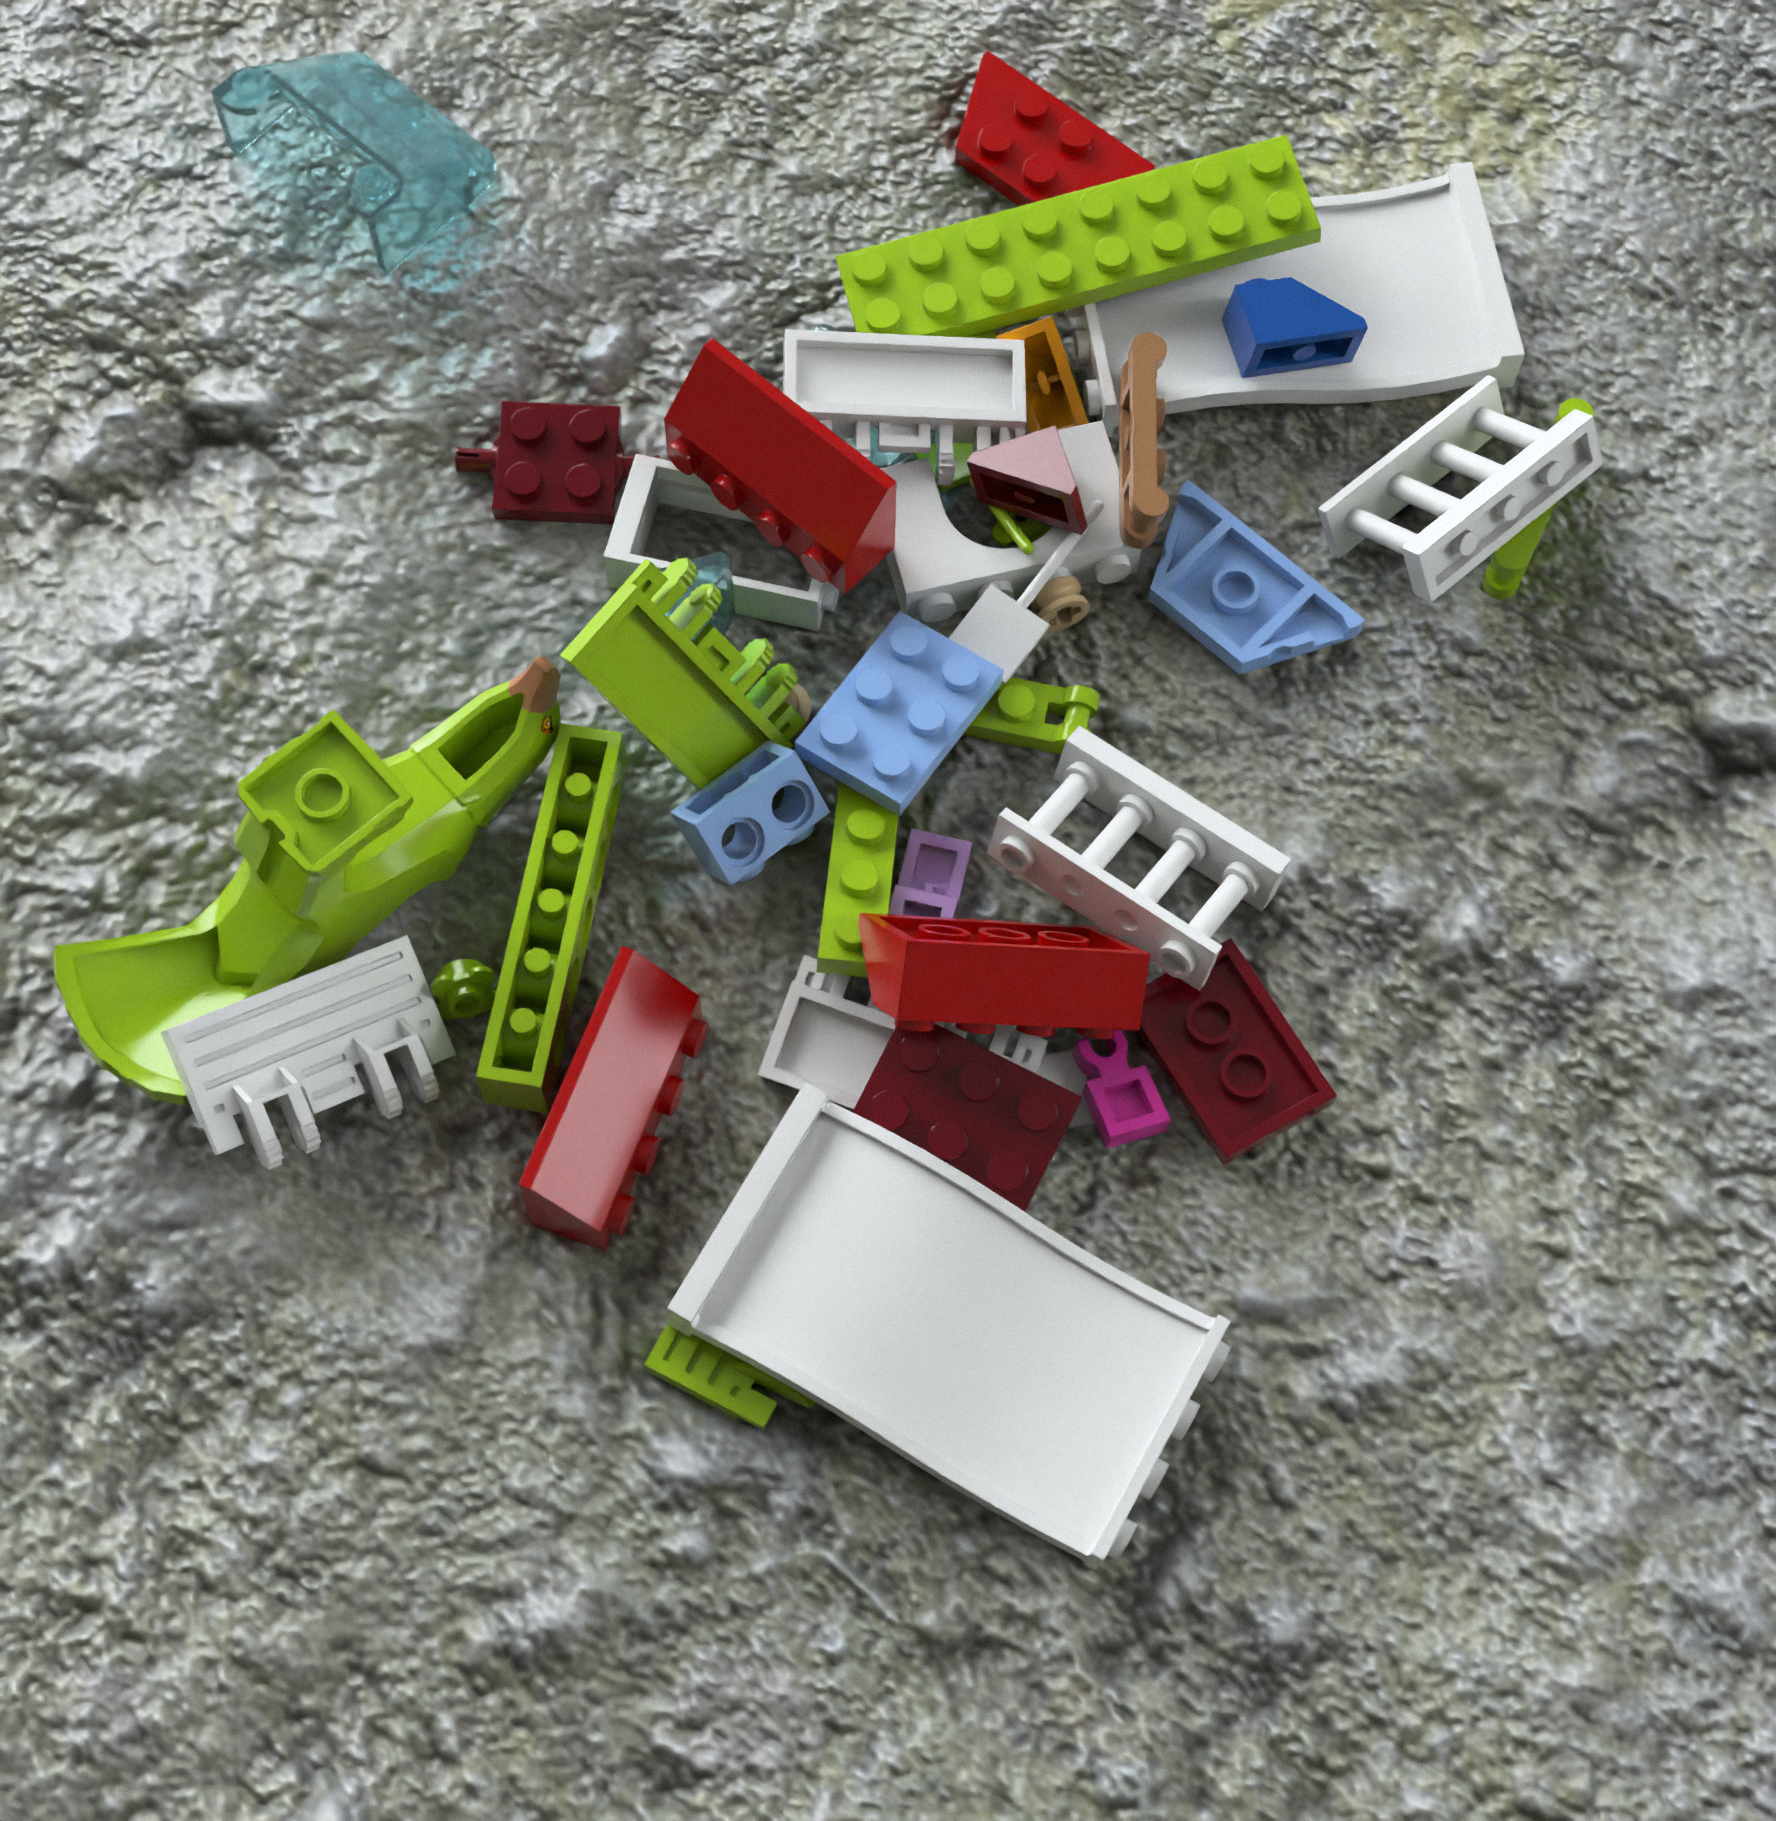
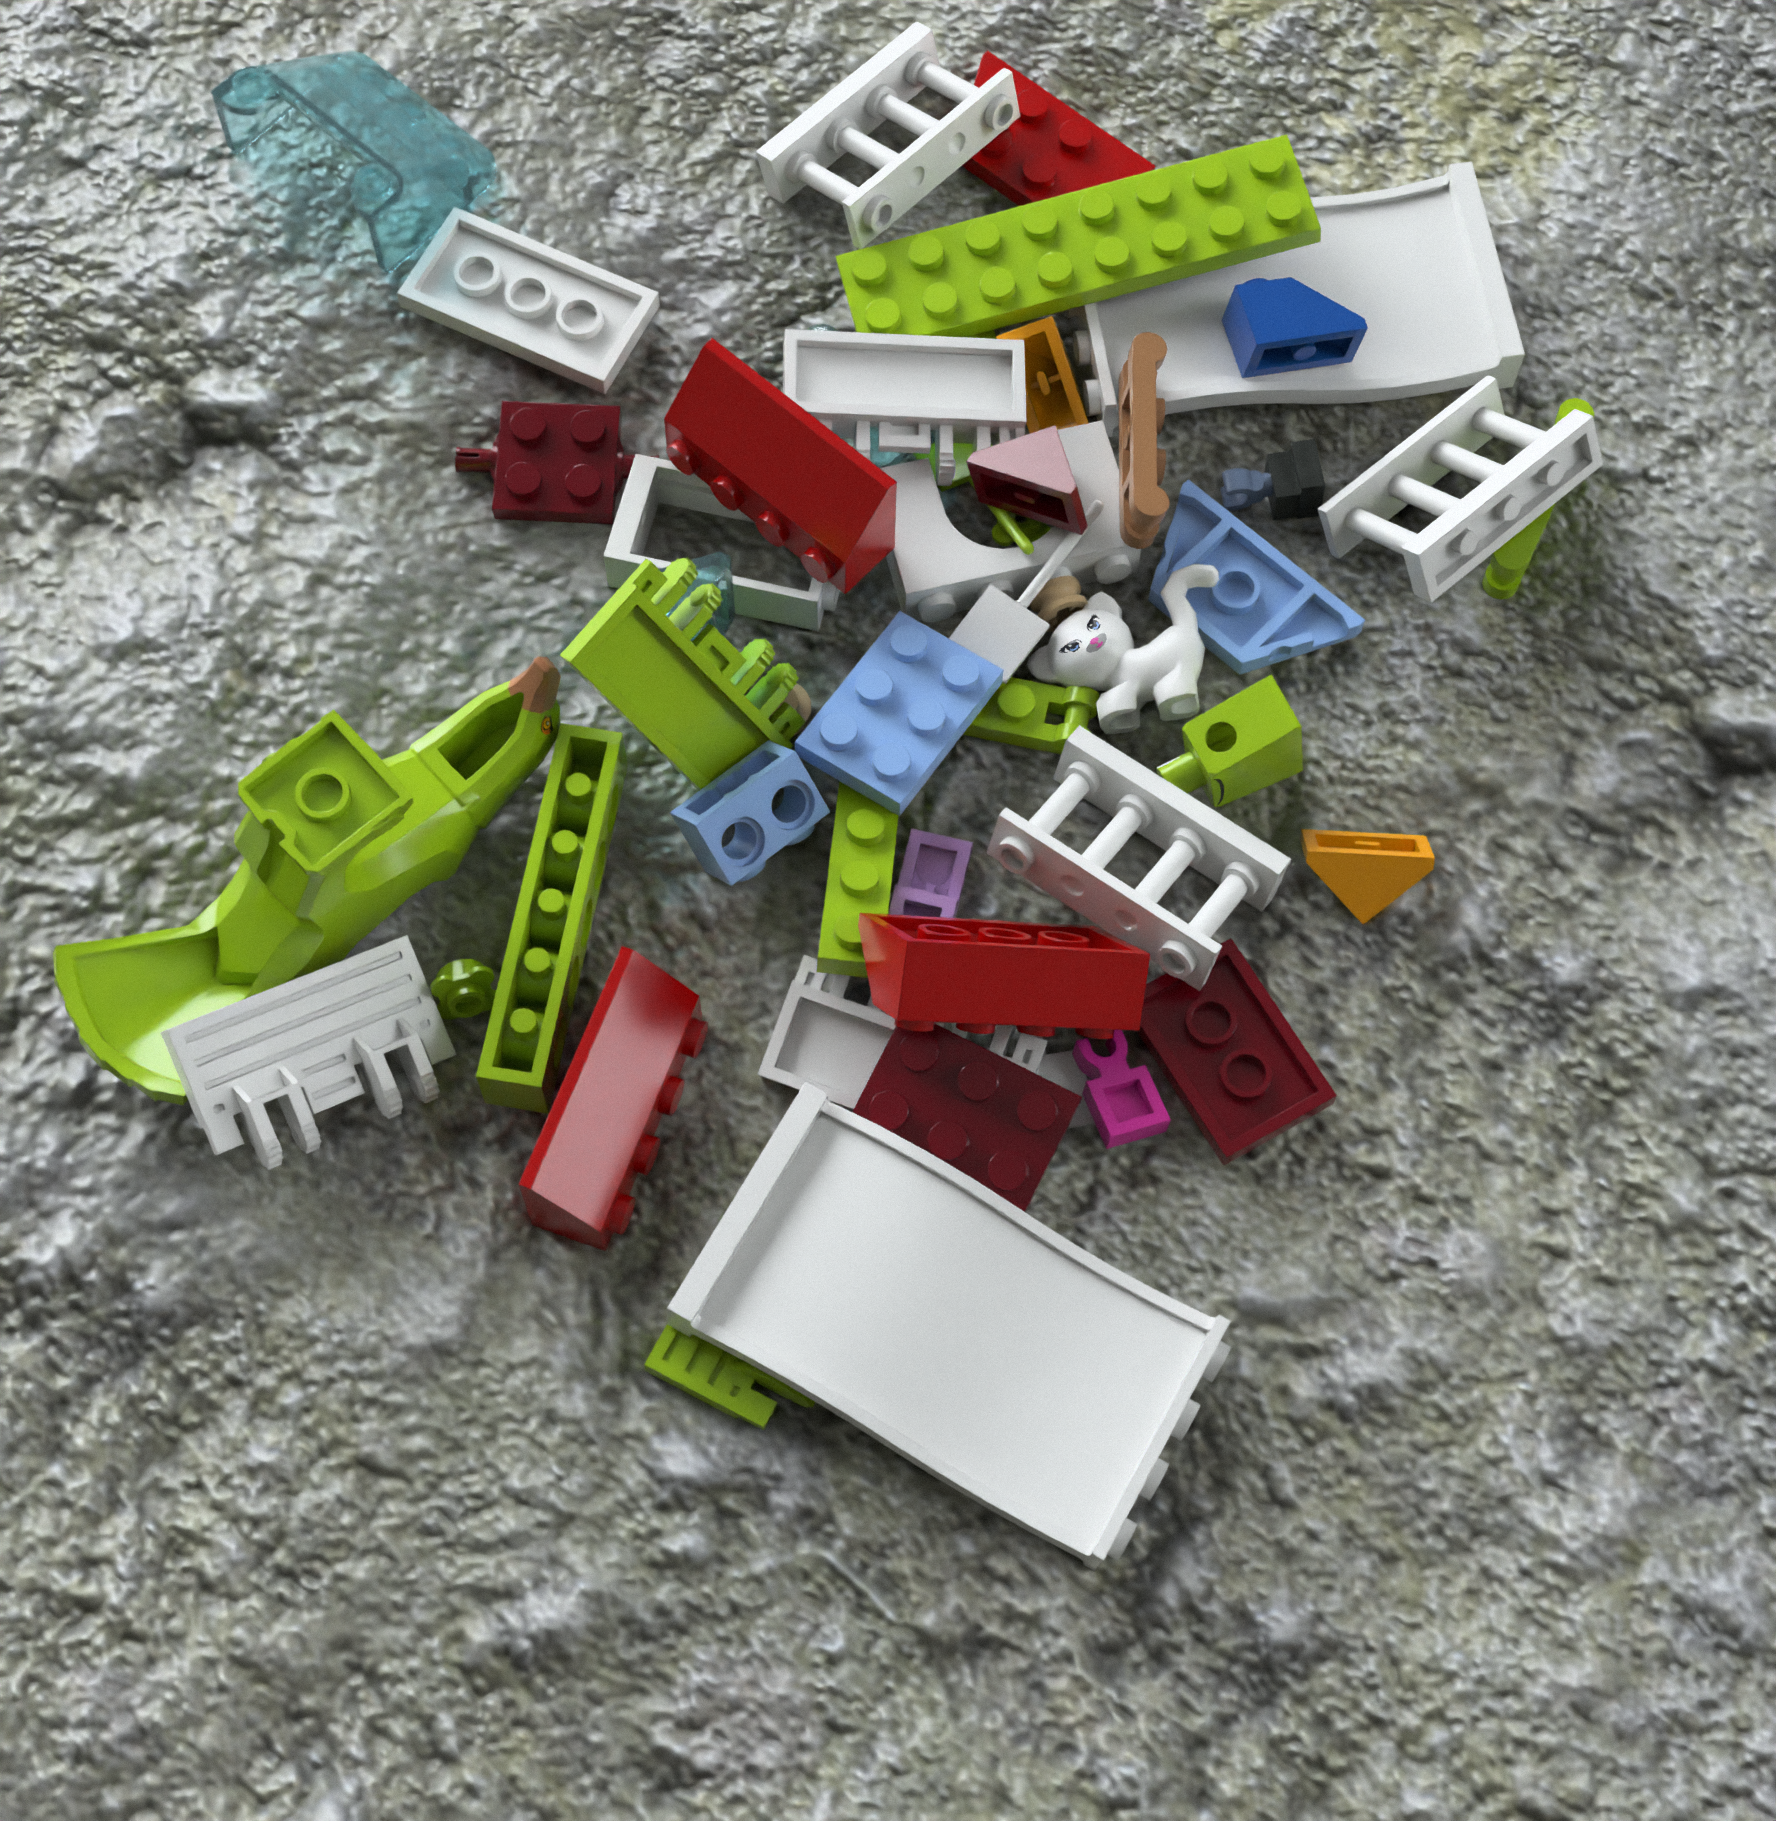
none -> white plate [397,207,660,394]
none -> white fence [756,22,1021,249]
none -> white animal [1027,564,1219,734]
none -> lime torso [1156,674,1303,807]
none -> pearl dark grey piece [1220,439,1325,521]
none -> light orange slope [1300,829,1435,925]

